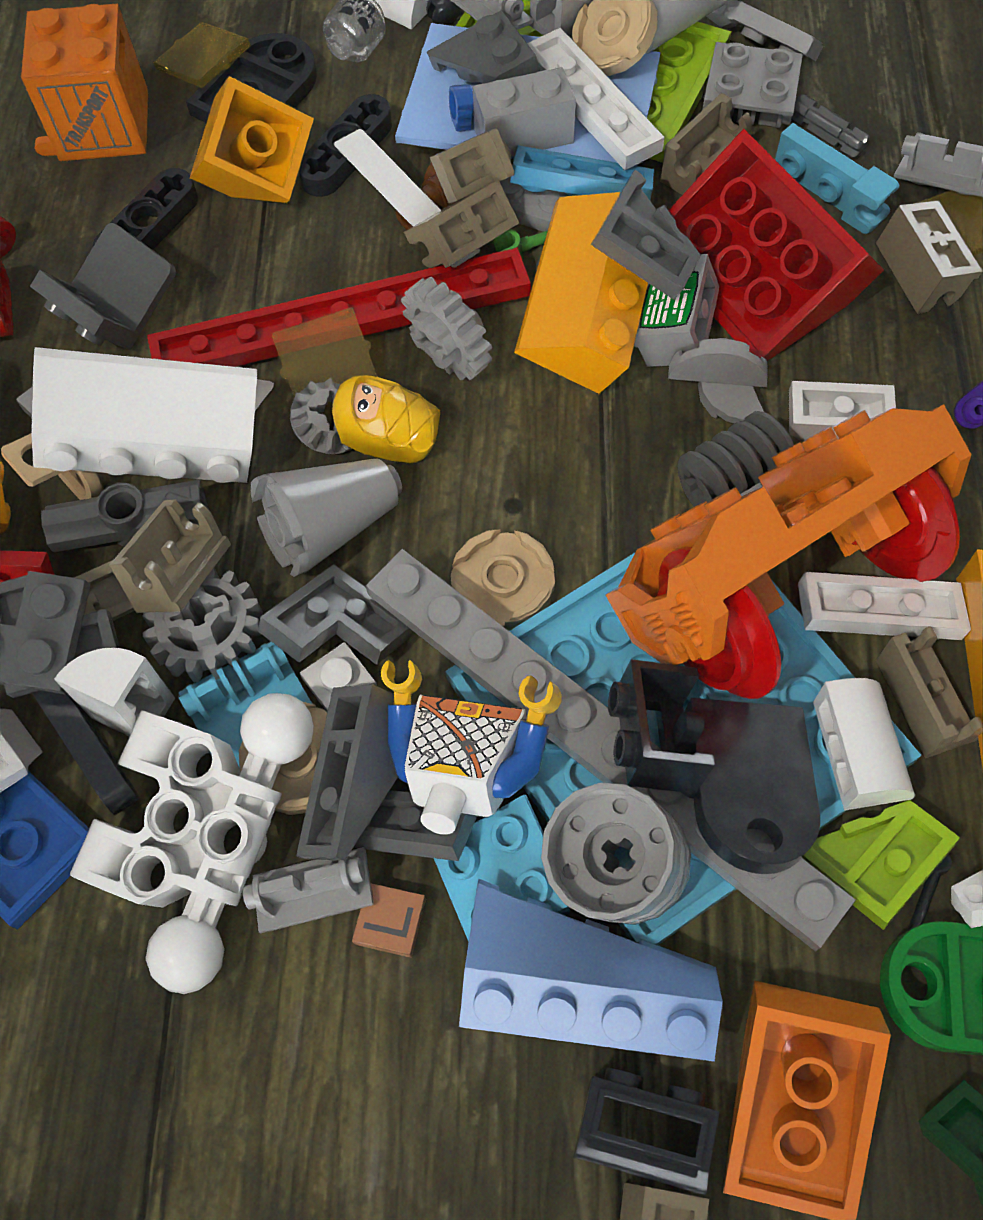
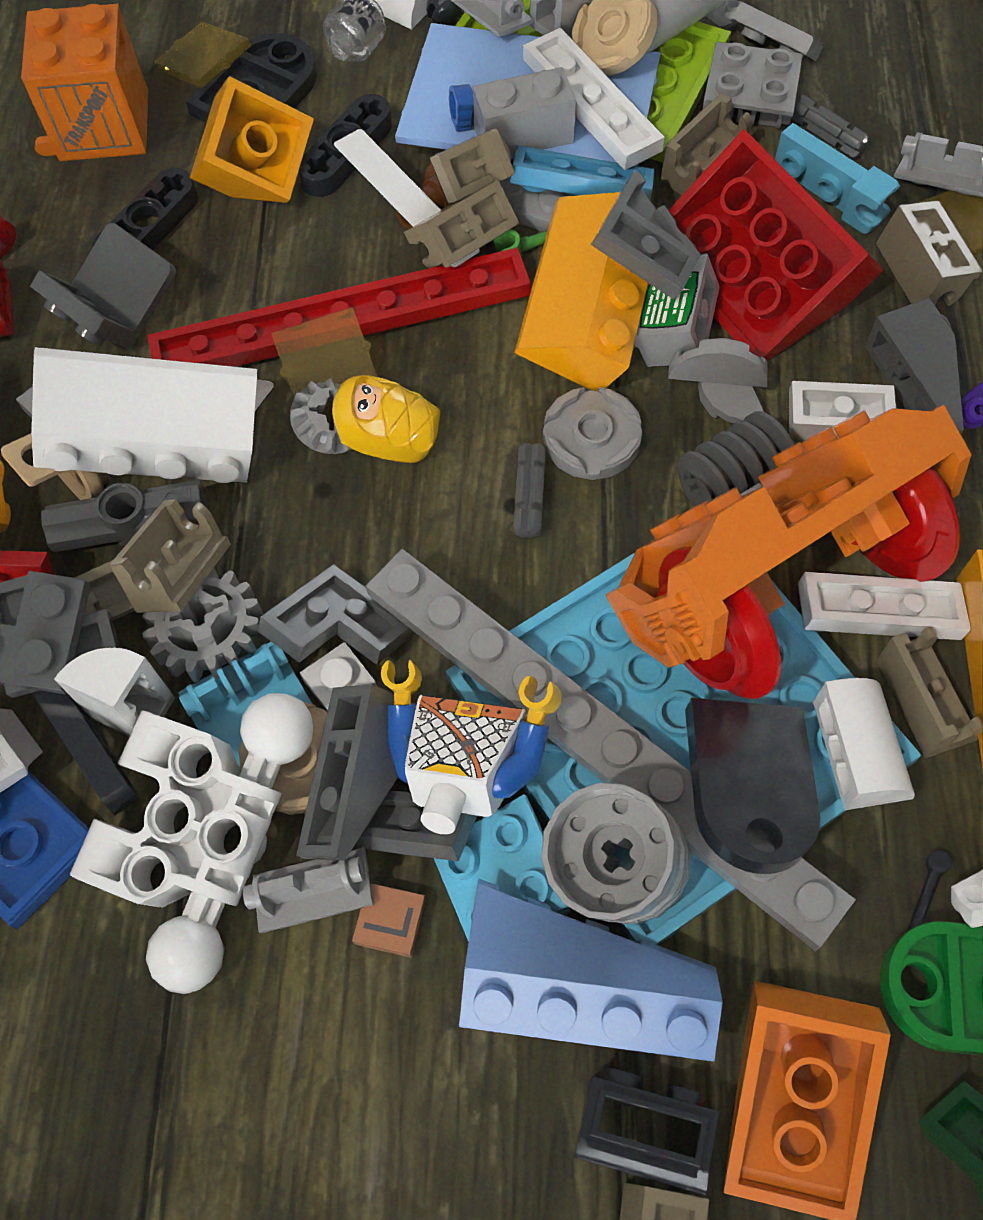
light grey cone [251,458,402,577] -> none
light grey gear [401,277,492,380] -> none
dark grey wing [427,10,540,84] -> none
tan tile [451,529,555,630] -> none
black window [608,659,715,799] -> none
lime wing [802,800,960,930] -> none
none -> dark grey axle [513,443,545,539]
none -> light grey tile [543,387,642,480]
none -> dark grey slope [865,298,964,434]

